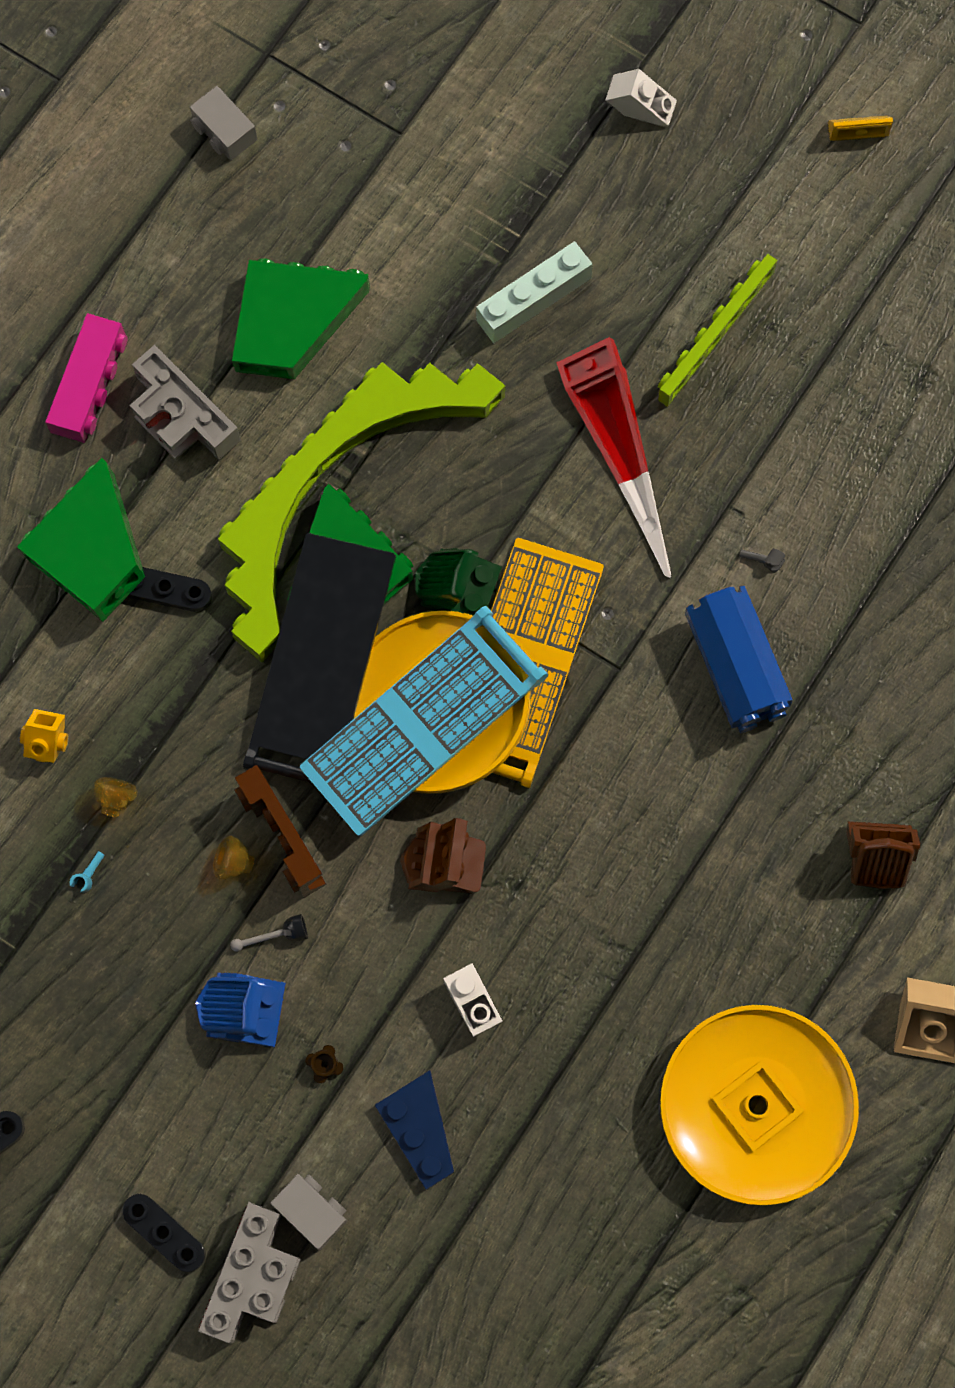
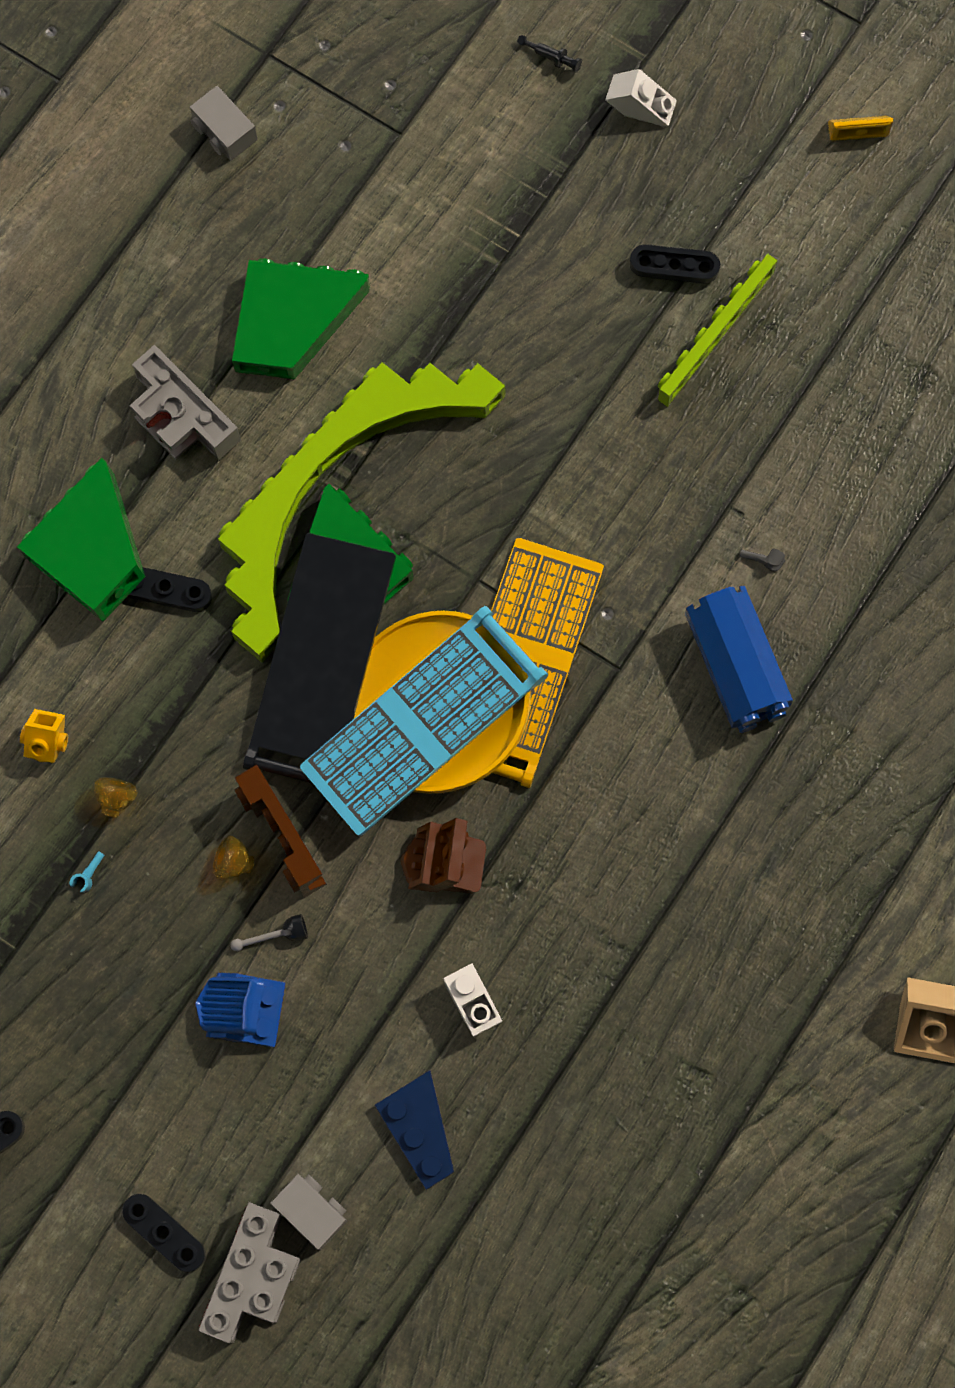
dark pink brick [45,313,128,443] -> none
dark brown plate [305,1045,344,1084] -> none
dark green piece [415,548,502,616] -> none
light aqua brick [476,241,593,343] -> none
red plate [556,337,671,578] -> none
yellow dish [660,1005,859,1205] -> none
reddish brown piece [846,821,920,889] -> none
none -> black piece [517,35,582,73]
none -> black plate [630,245,720,284]

